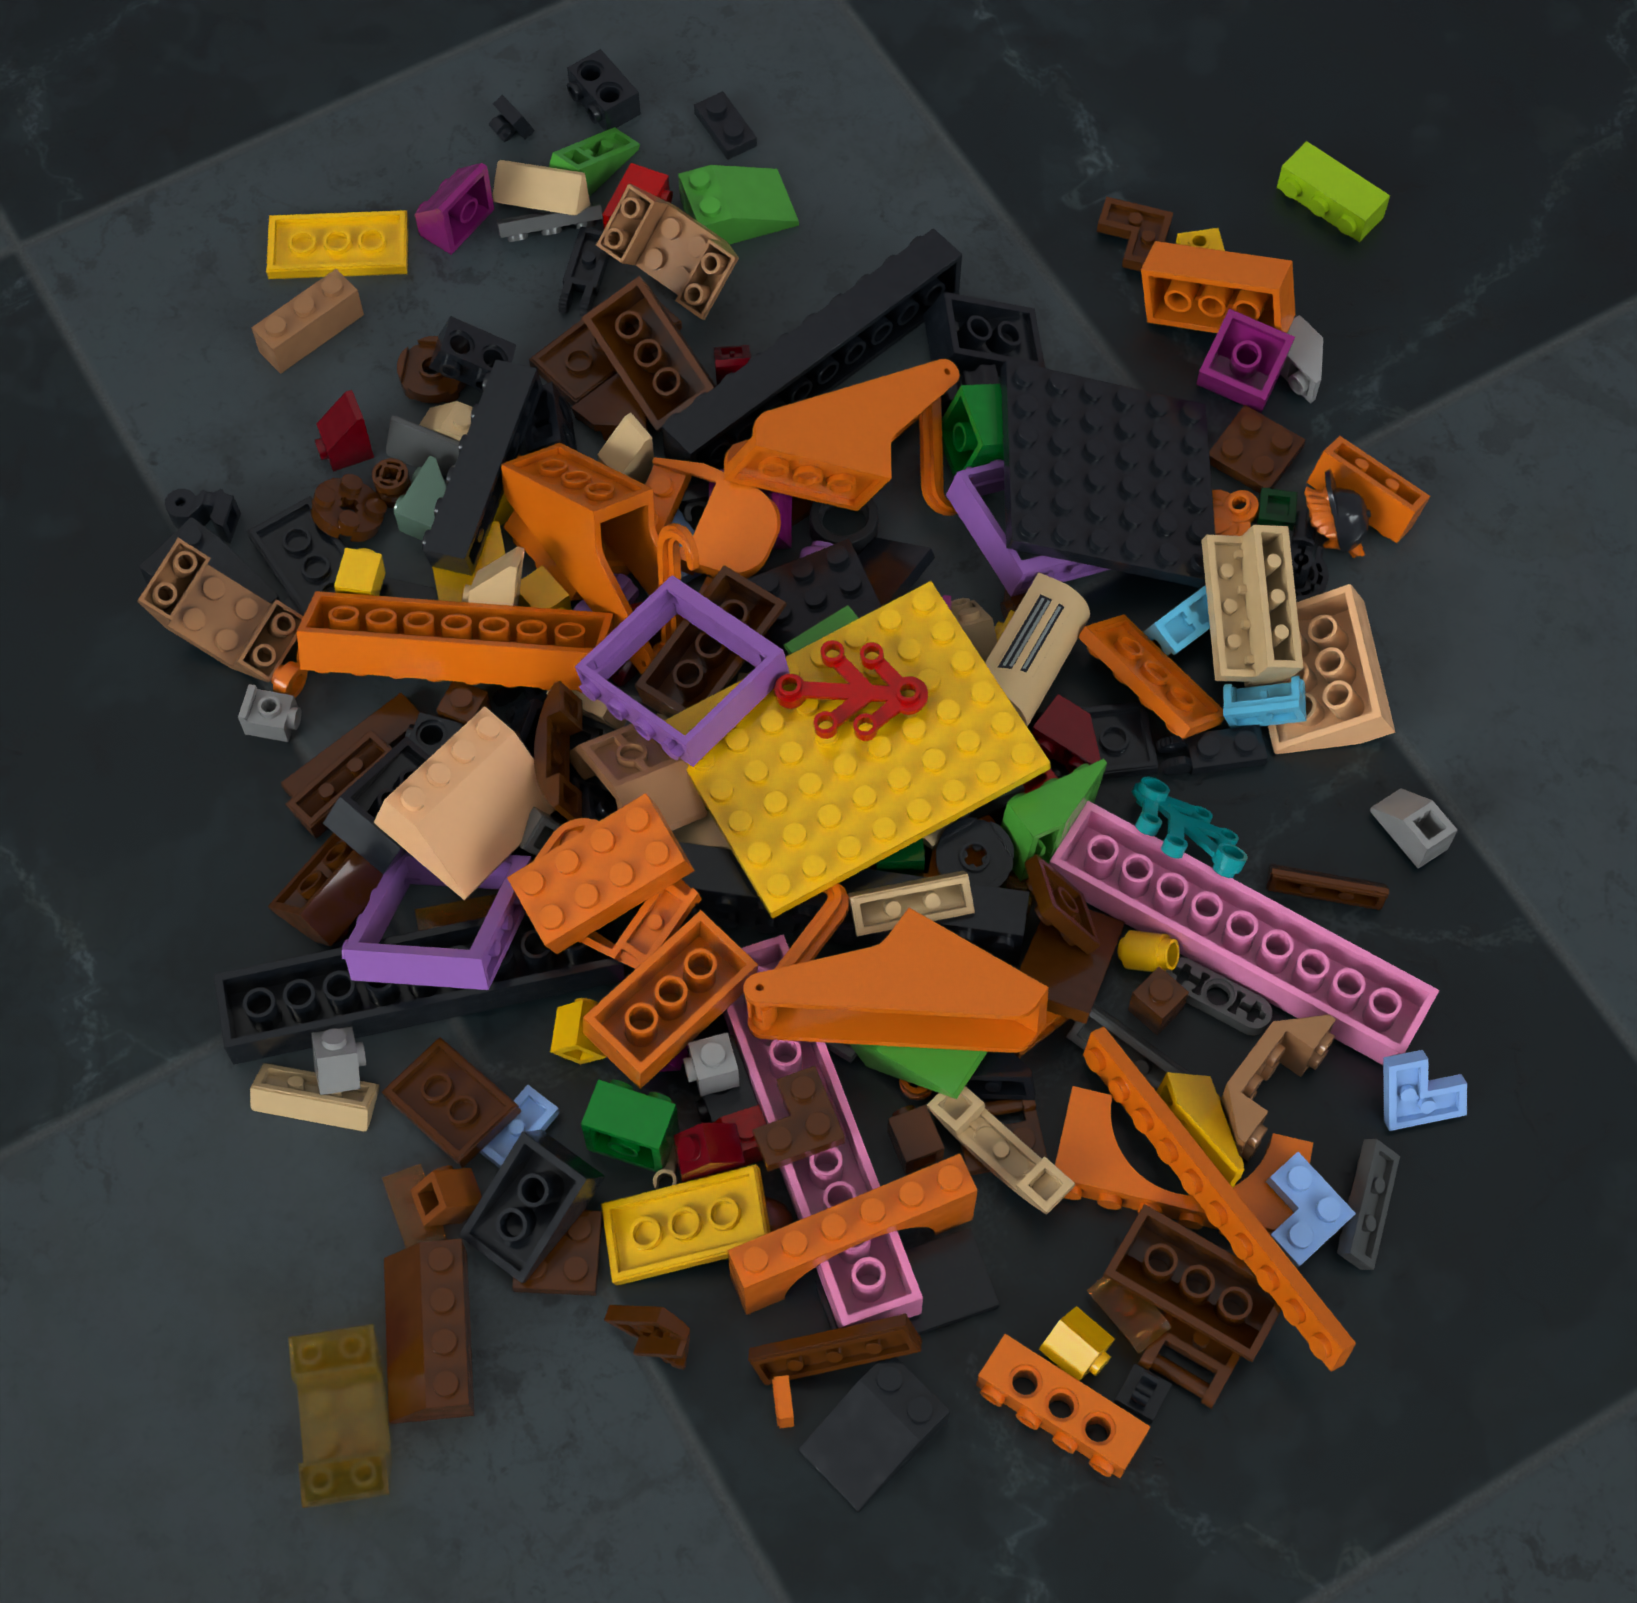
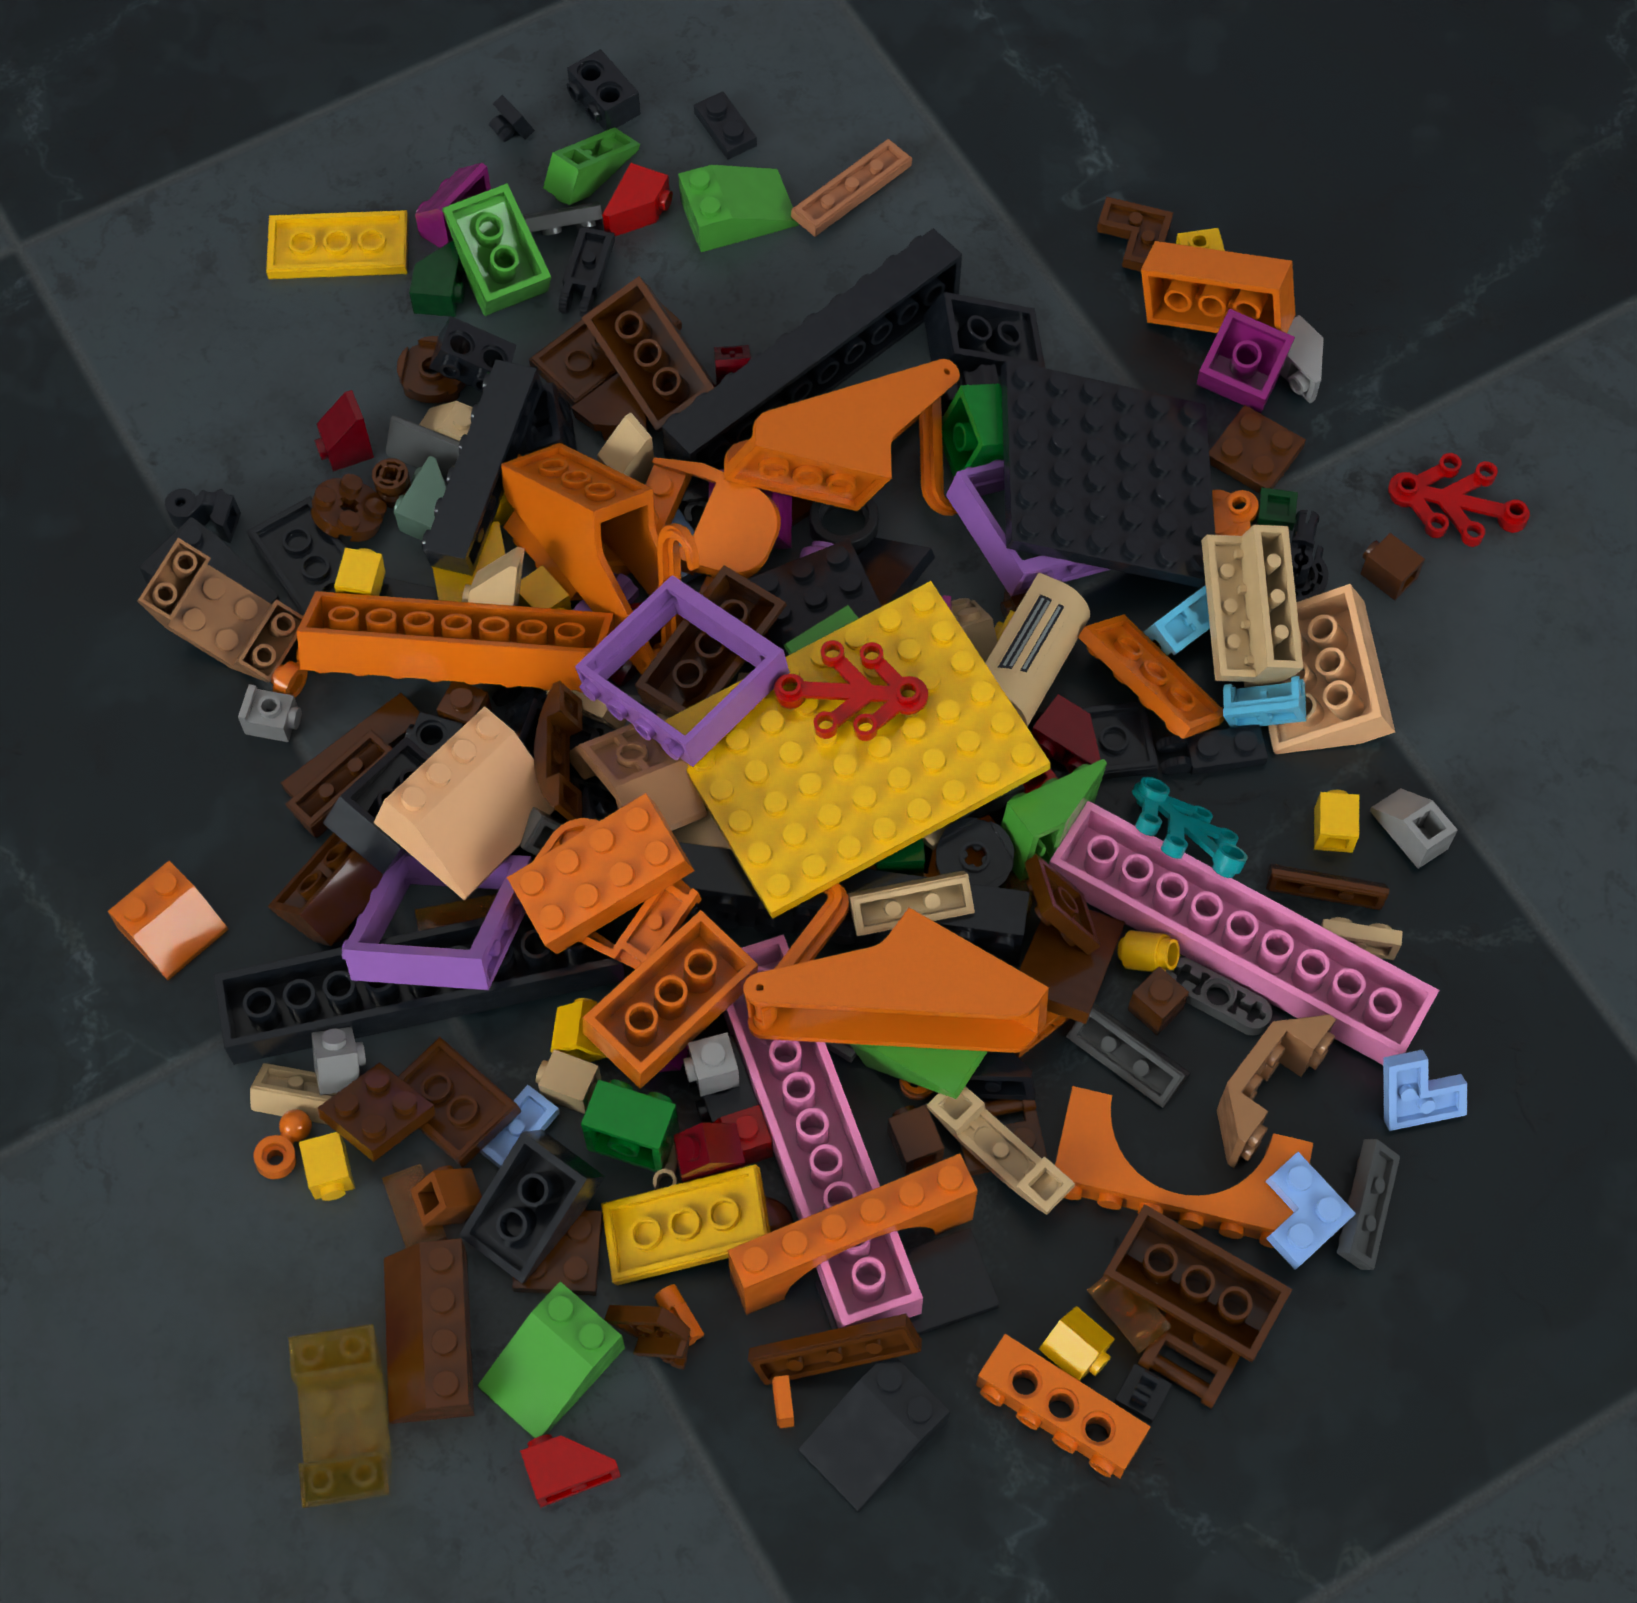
medium nougat brick [251,269,364,374] -> none
tan slope [493,160,590,215] -> none
medium nougat slope [596,184,739,320] -> none
reddish brown plate [753,1066,845,1172] -> none
orange plate [1083,1026,1356,1372] -> none
yellow slope [1156,1072,1244,1188] -> none
lime brick [1277,141,1390,242] -> none
black hair [1304,468,1371,558] -> none
orange brick [1306,436,1431,543] -> none
none -> orange slope [108,861,229,981]
none -> orange plate [253,1109,312,1179]
none -> yellow brick [299,1132,355,1201]
none -> reddish brown plate [318,1062,435,1162]
none -> dark green slope [409,240,466,317]
none -> bright green slope [442,183,551,316]
none -> bright green slope [477,1281,625,1438]
none -> red slope [520,1434,621,1508]
none -> tan brick [535,1049,601,1114]
none -> orange piece [654,1284,704,1346]
none -> nougat tile [791,139,912,237]
none -> yellow brick [1314,790,1359,853]
none -> tan plate [1321,917,1403,960]
none -> reddish brown brick [1361,533,1425,600]
none -> red plant [1388,453,1530,547]

